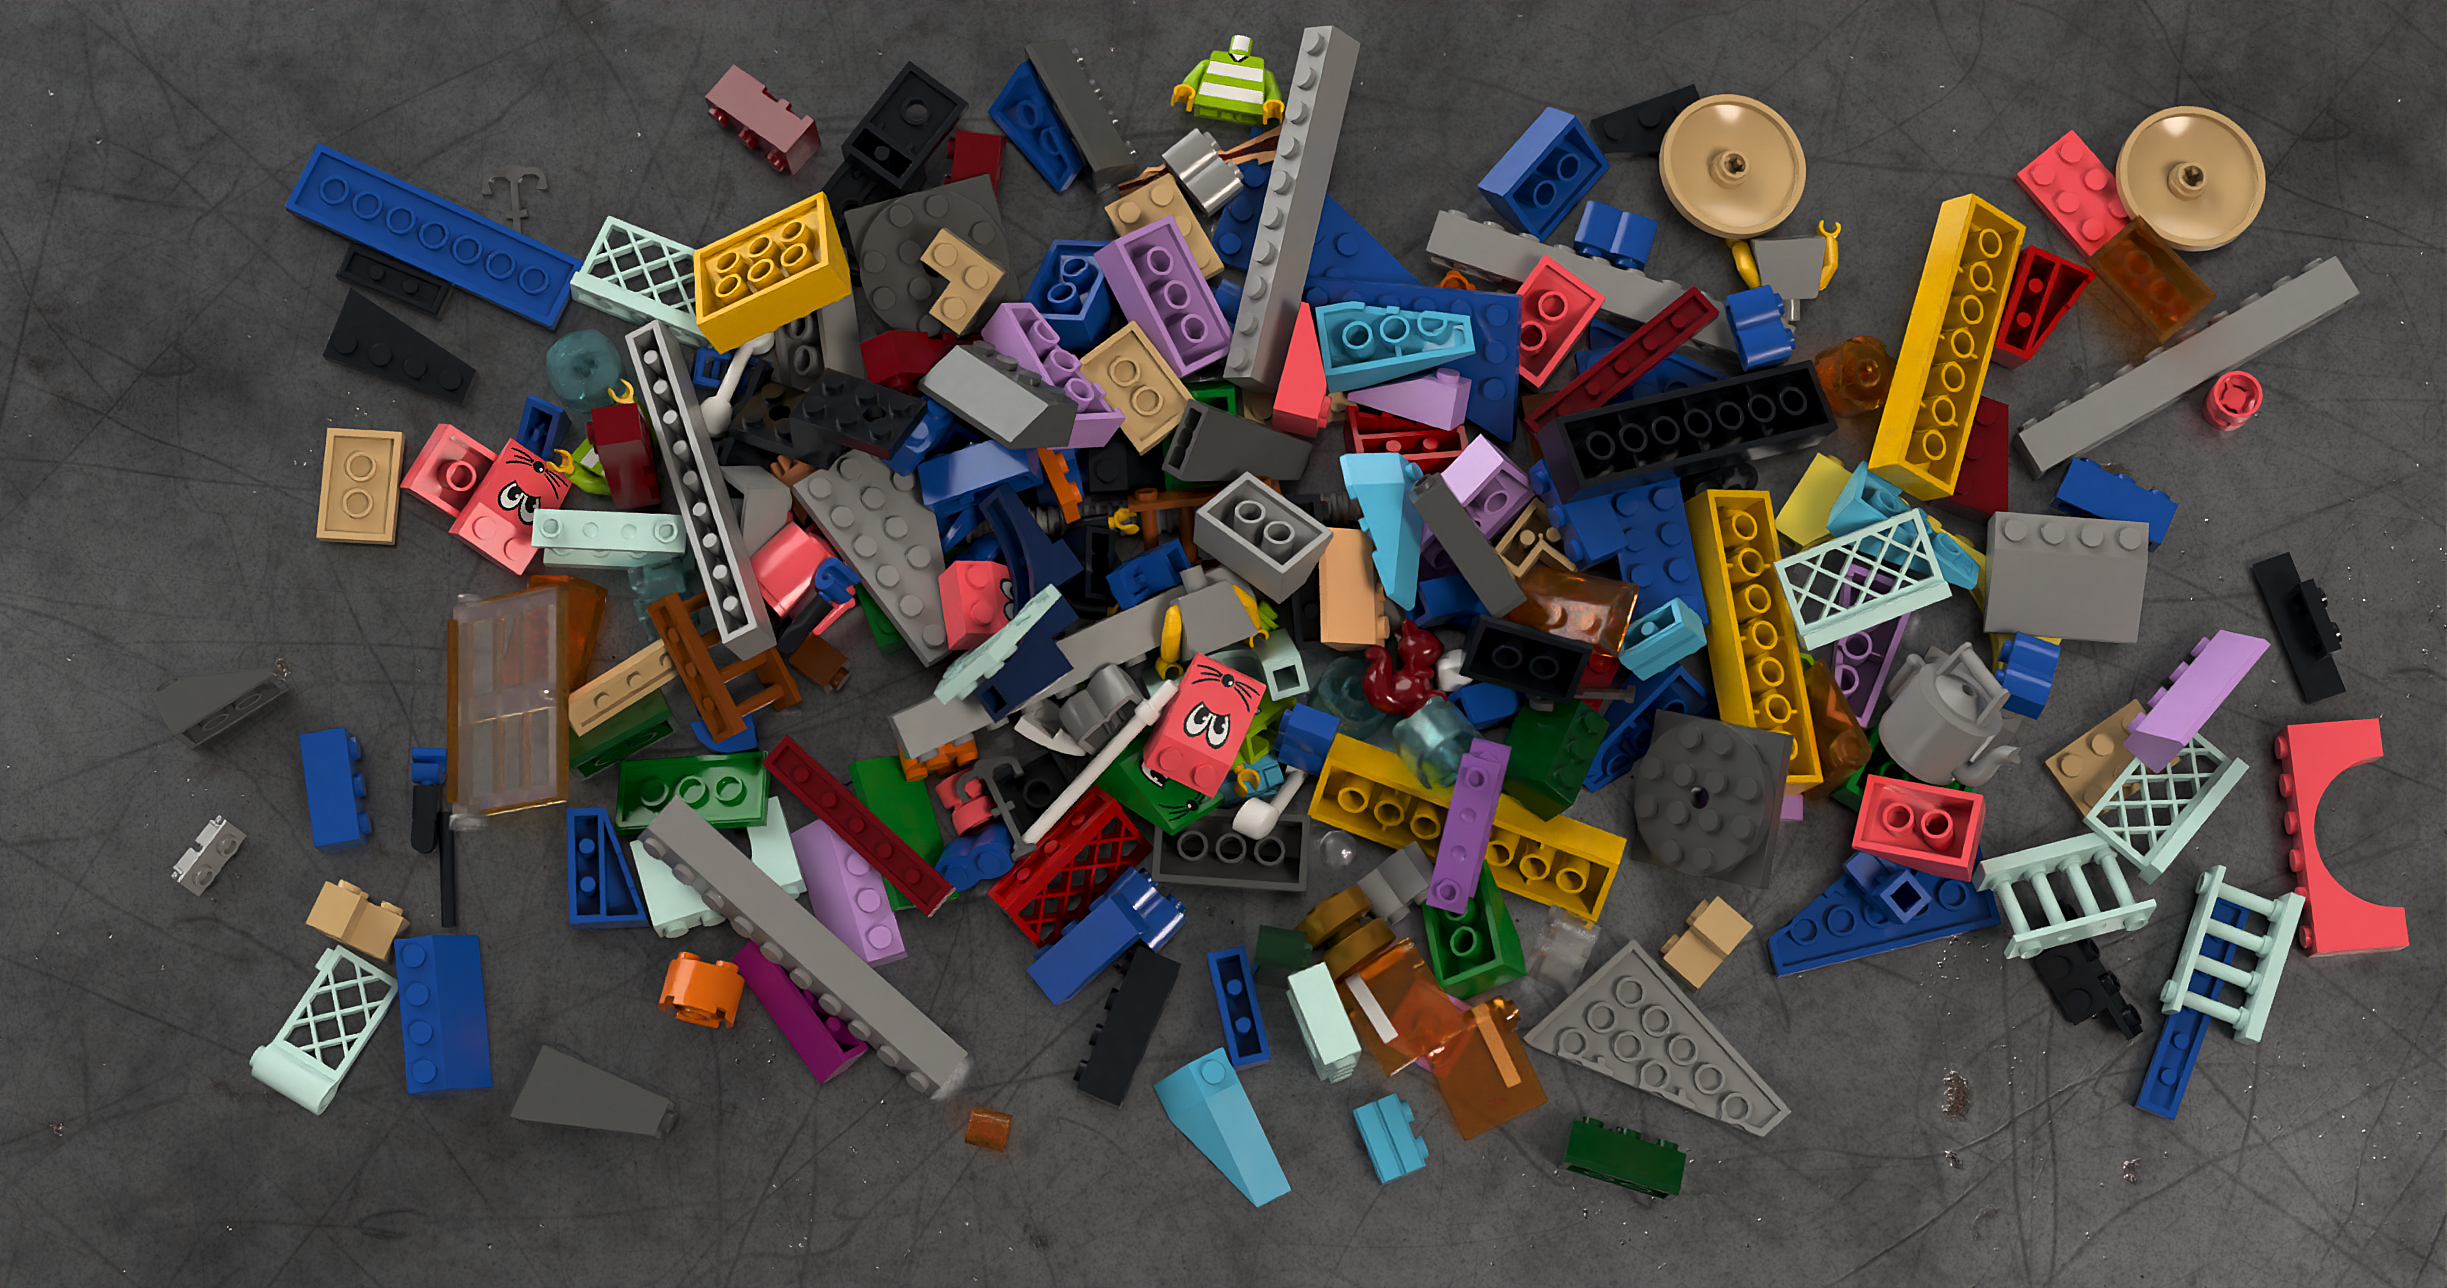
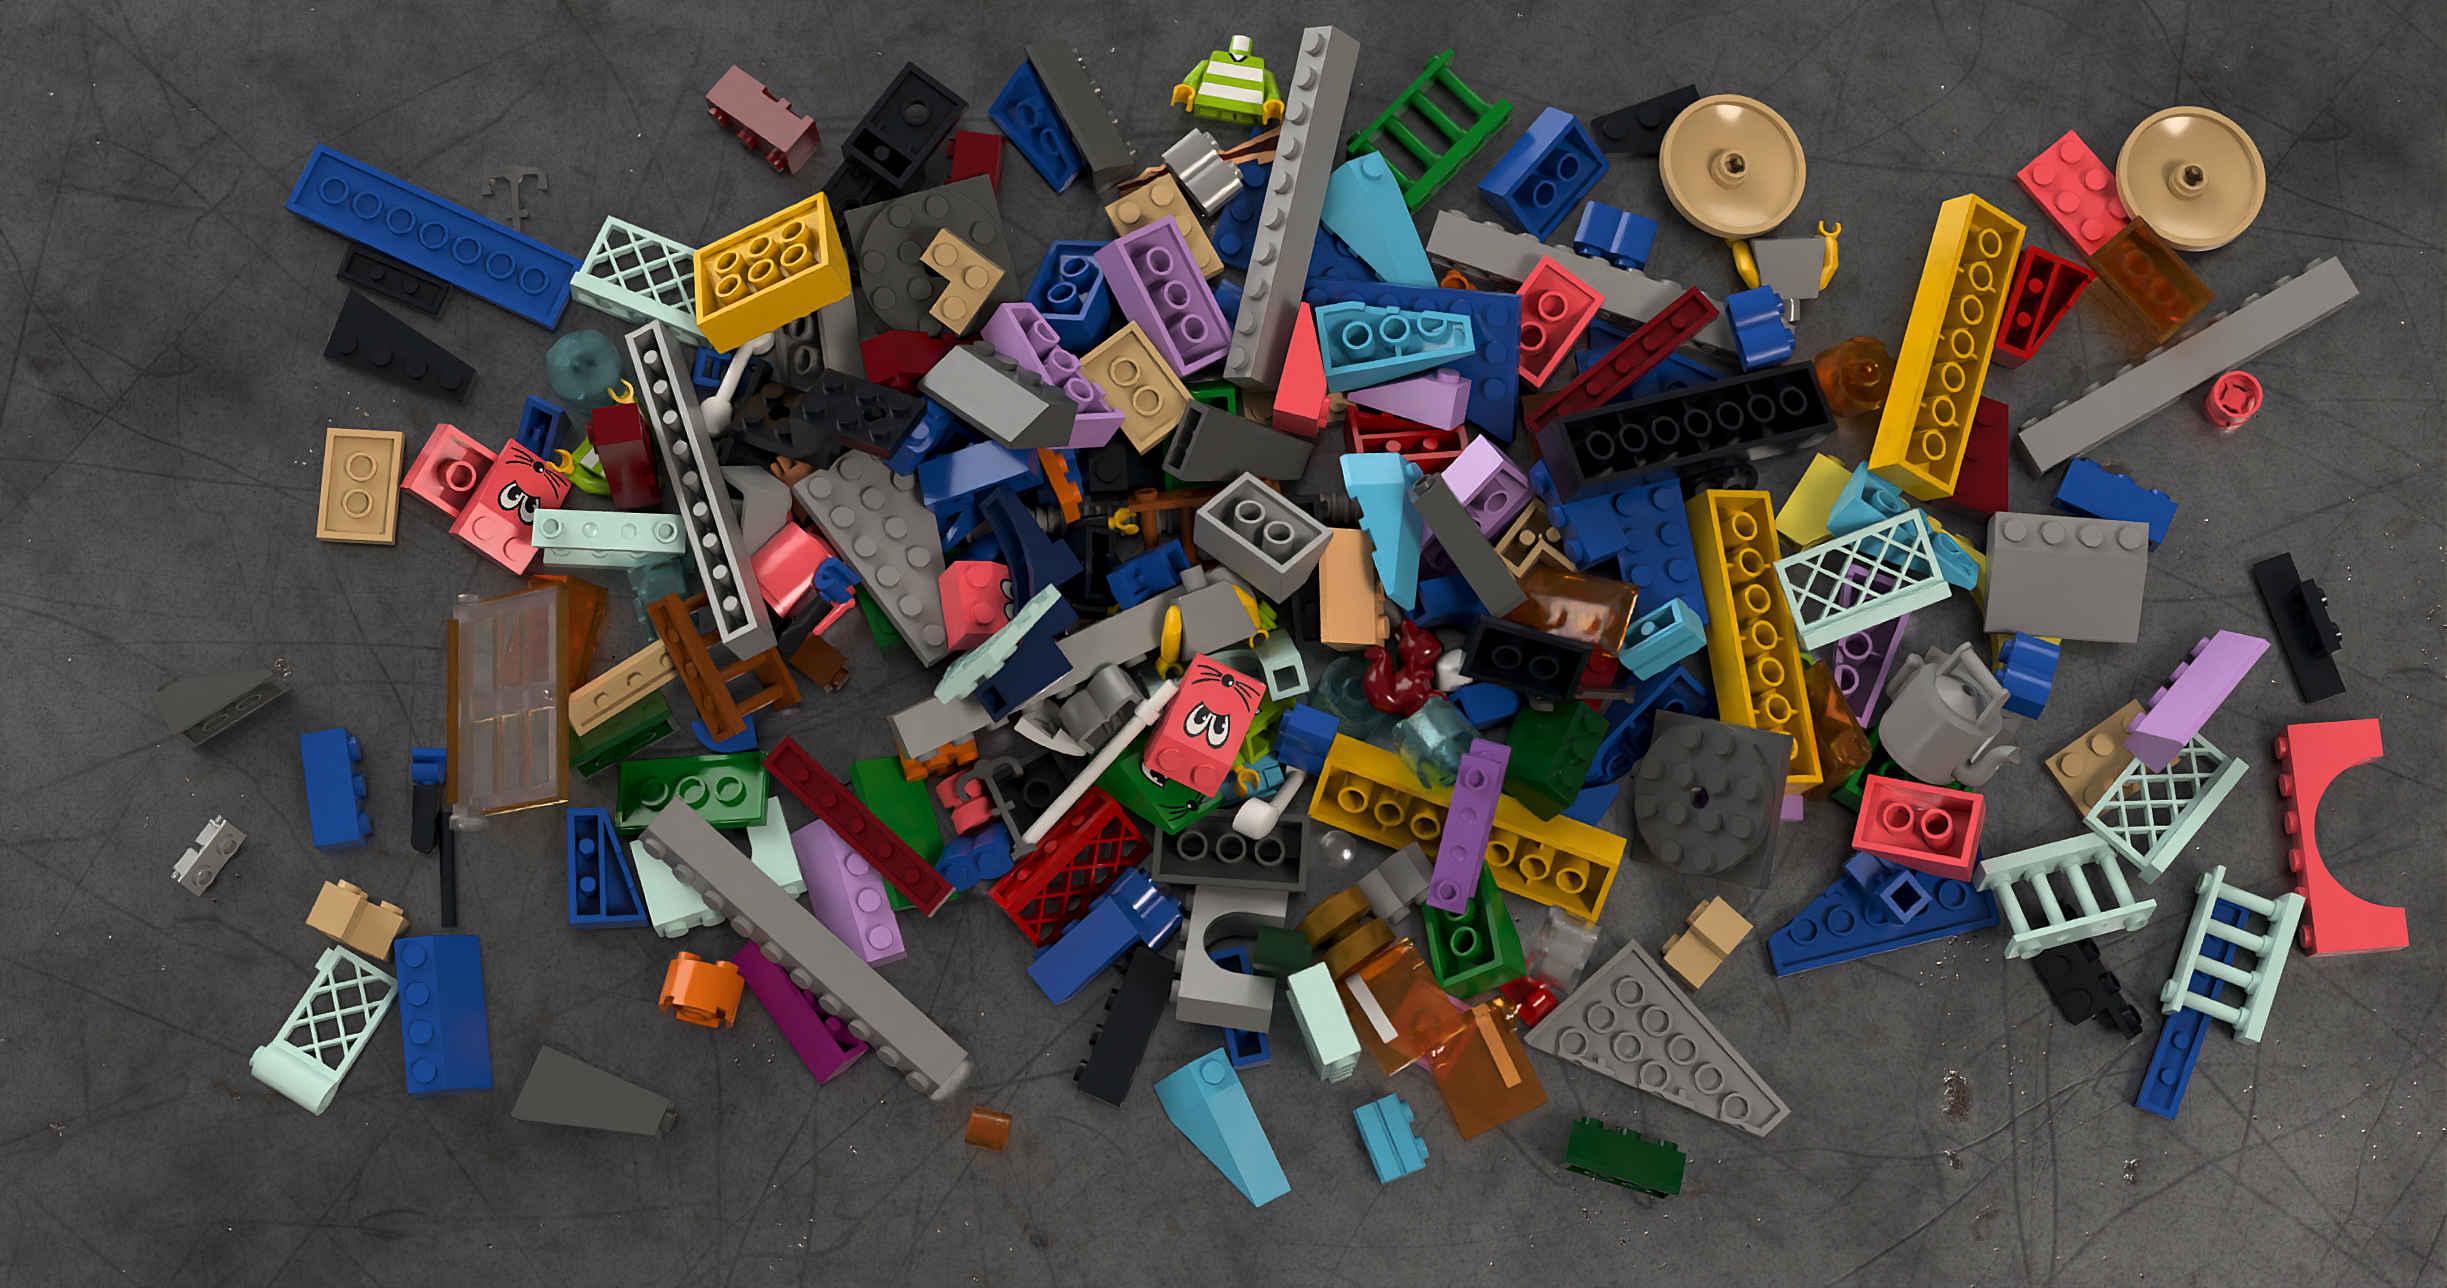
none -> light grey arch [1170,885,1289,1033]
none -> medium azure wedge [1319,151,1439,287]
none -> green fence [1345,48,1513,217]
none -> red piece [1497,958,1559,1028]
none -> blue slope [1560,783,1620,827]

